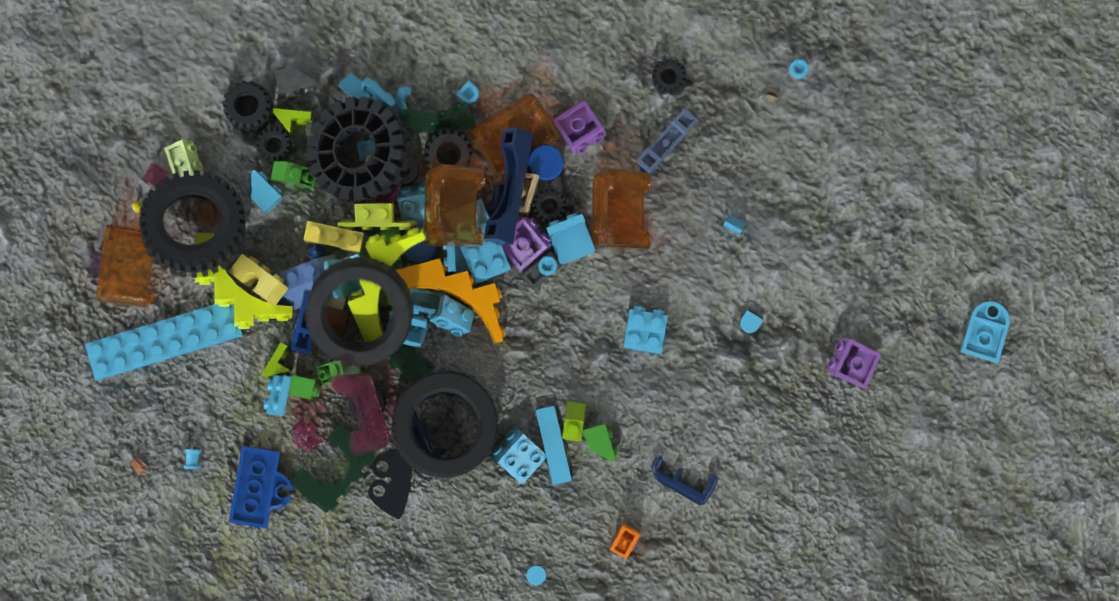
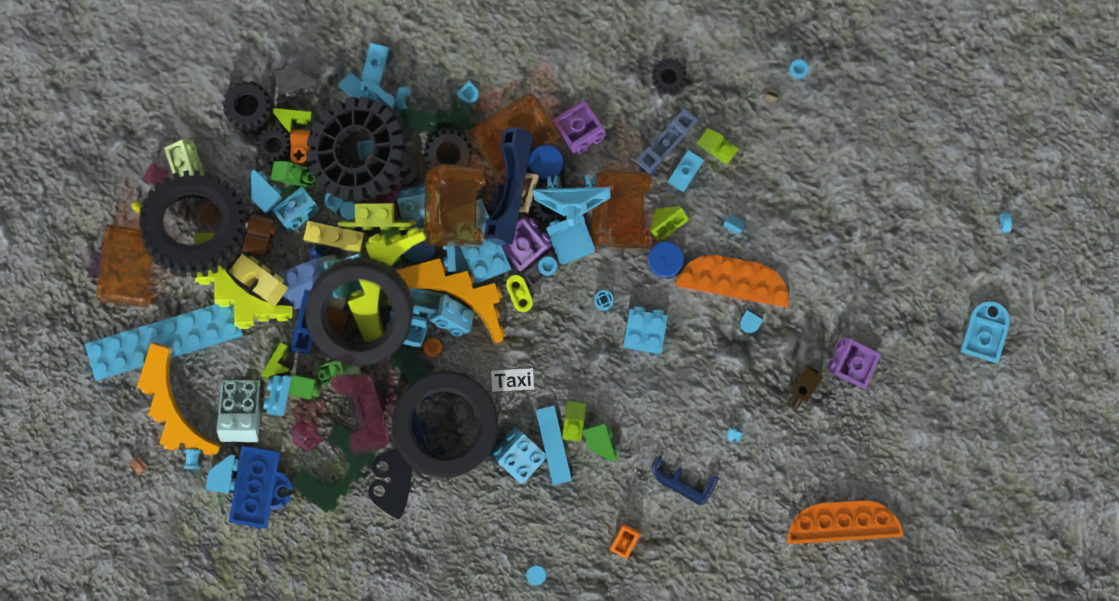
none -> light orange arch [137,342,222,456]
none -> medium azure slope [206,455,239,494]
none -> light aqua slope [217,380,261,442]
none -> reddish brown brick [242,214,278,257]
none -> medium azure bracket [272,187,320,232]
none -> orange piece [290,130,312,167]
none -> medium azure tile [324,193,345,214]
none -> medium azure tile [340,201,355,220]
none -> medium azure plate [361,43,389,85]
none -> orange tile [423,338,443,357]
none -> white sticker [491,368,534,392]
none -> neon yellow plate [506,275,533,312]
none -> medium azure connector [533,174,611,226]
none -> medium azure wheel [594,290,614,311]
none -> blue head [648,241,684,278]
none -> lime slope [650,206,689,243]
none -> medium azure plate [667,150,704,193]
none -> orange plate [675,255,789,308]
none -> lime slope [696,128,739,165]
none -> medium azure hinge [727,427,744,443]
none -> dark brown torso [787,364,823,409]
none -> orange plate [787,501,904,544]
none -> medium azure tile [1000,213,1012,233]

